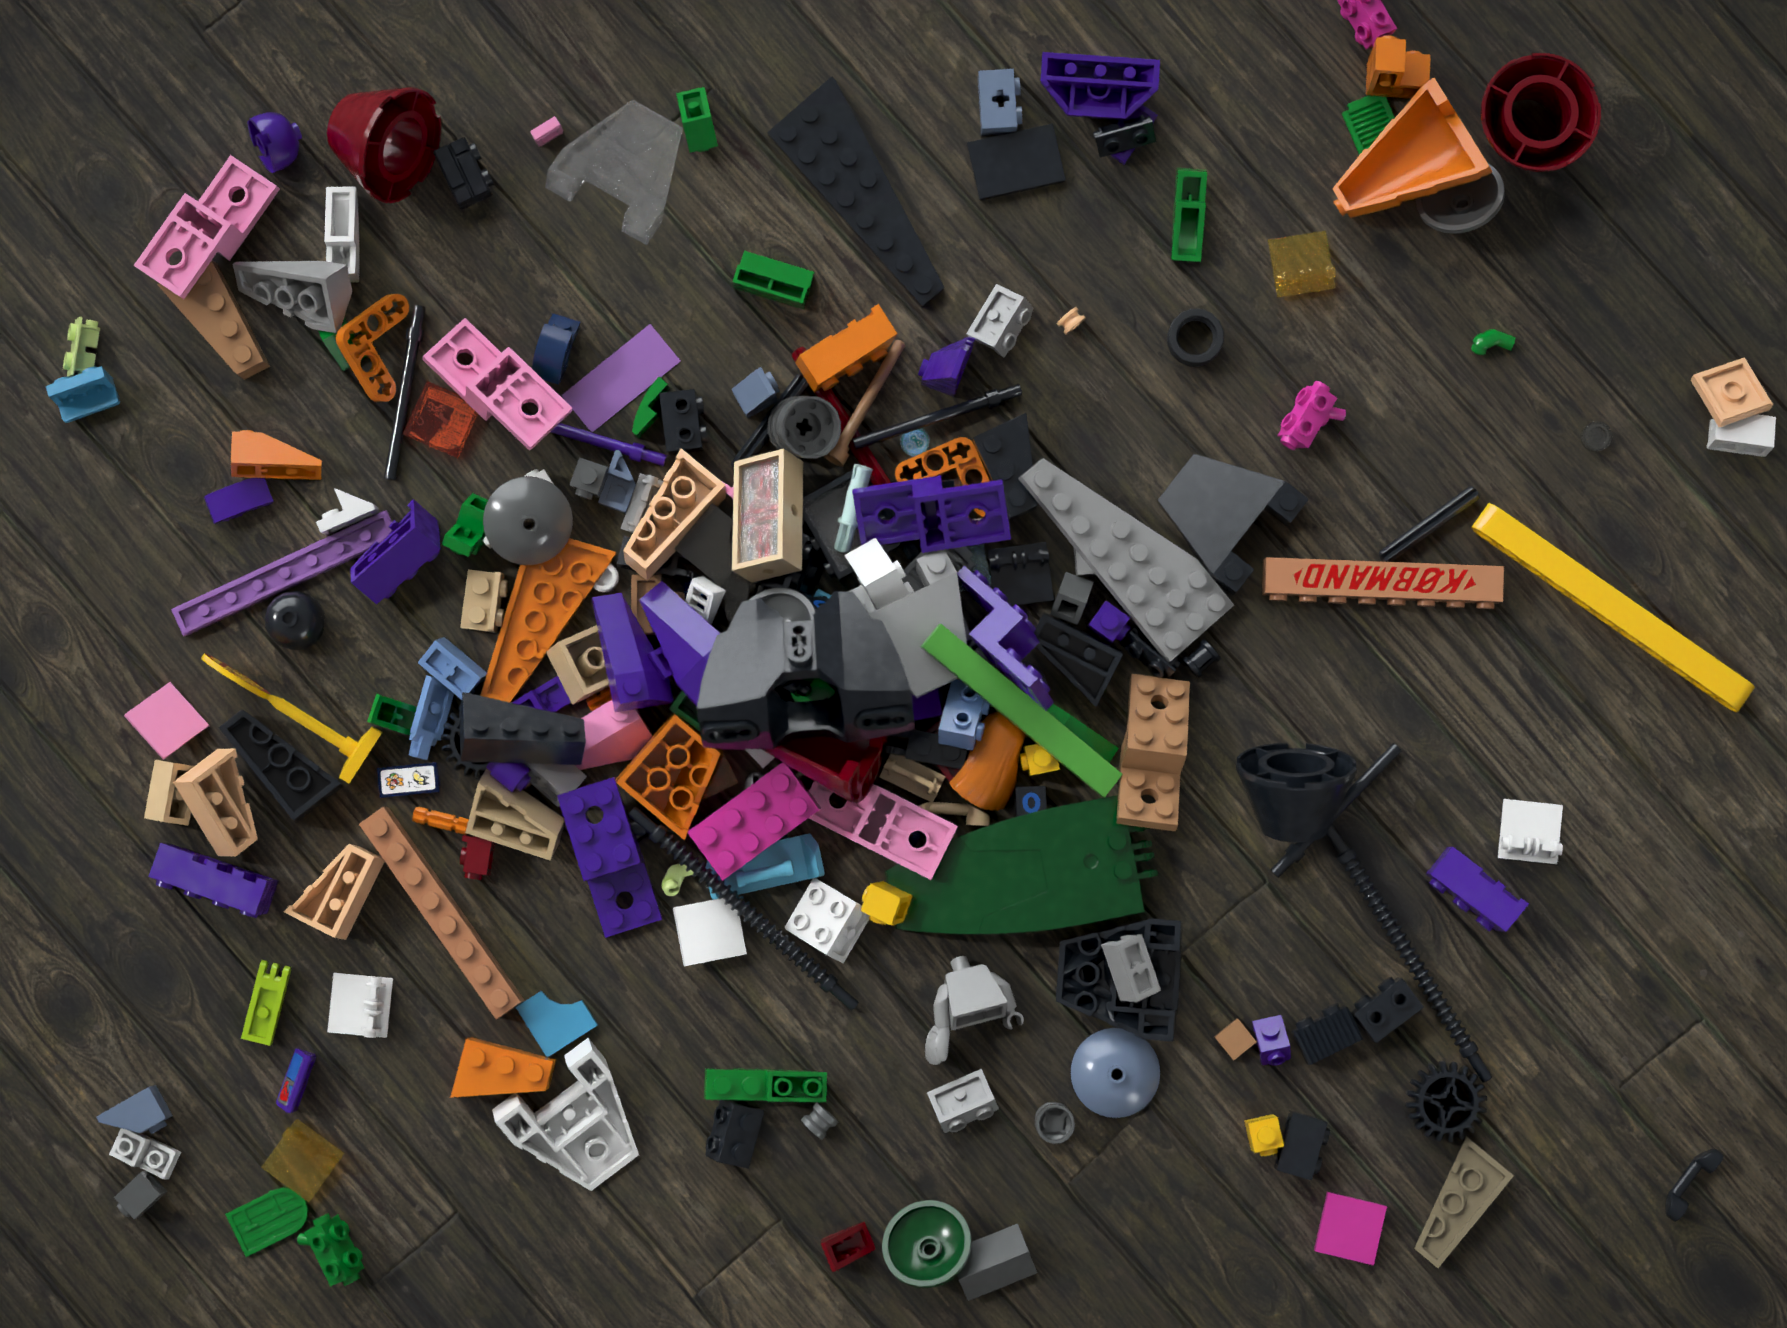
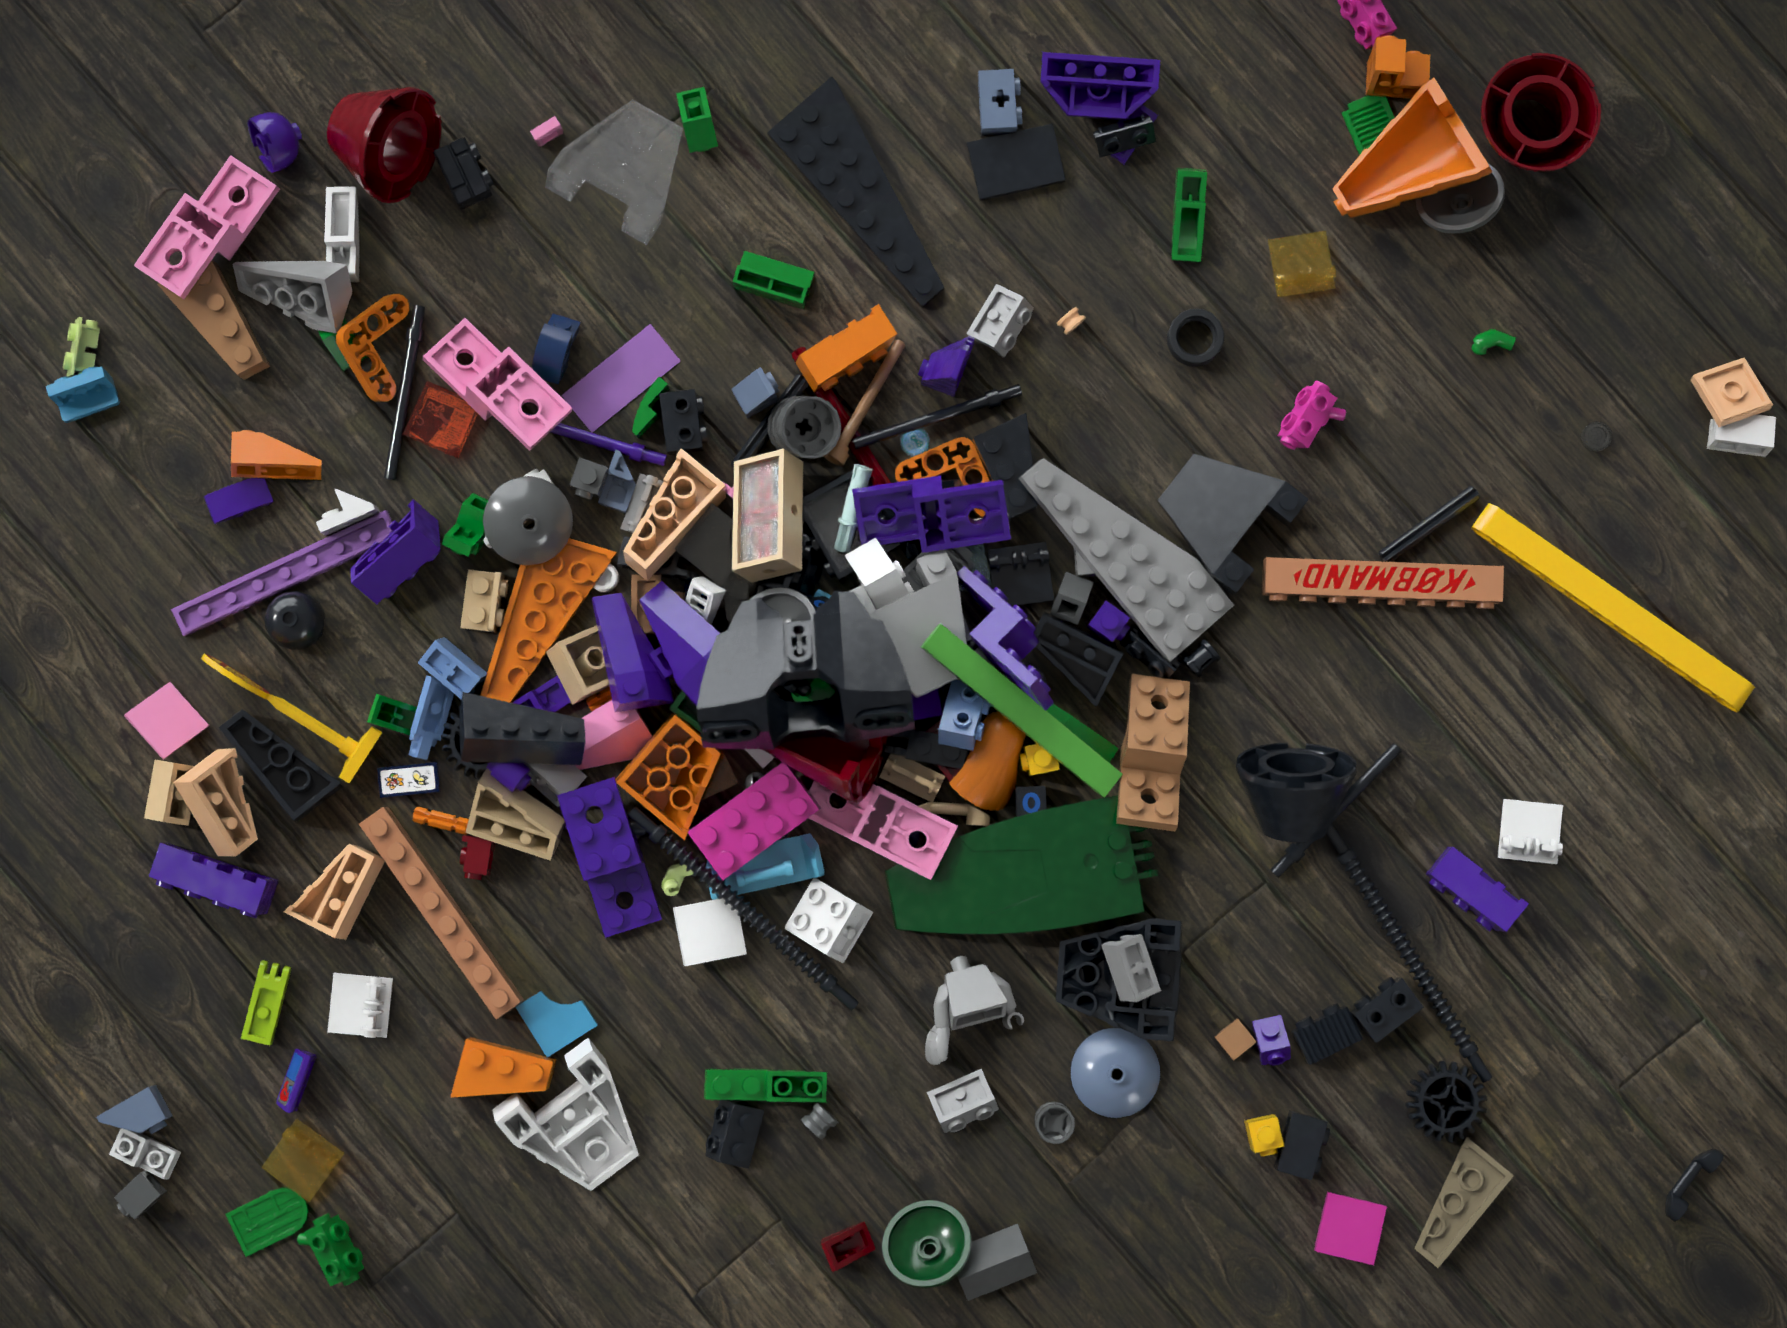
yellow brick [861,881,913,925] -> none

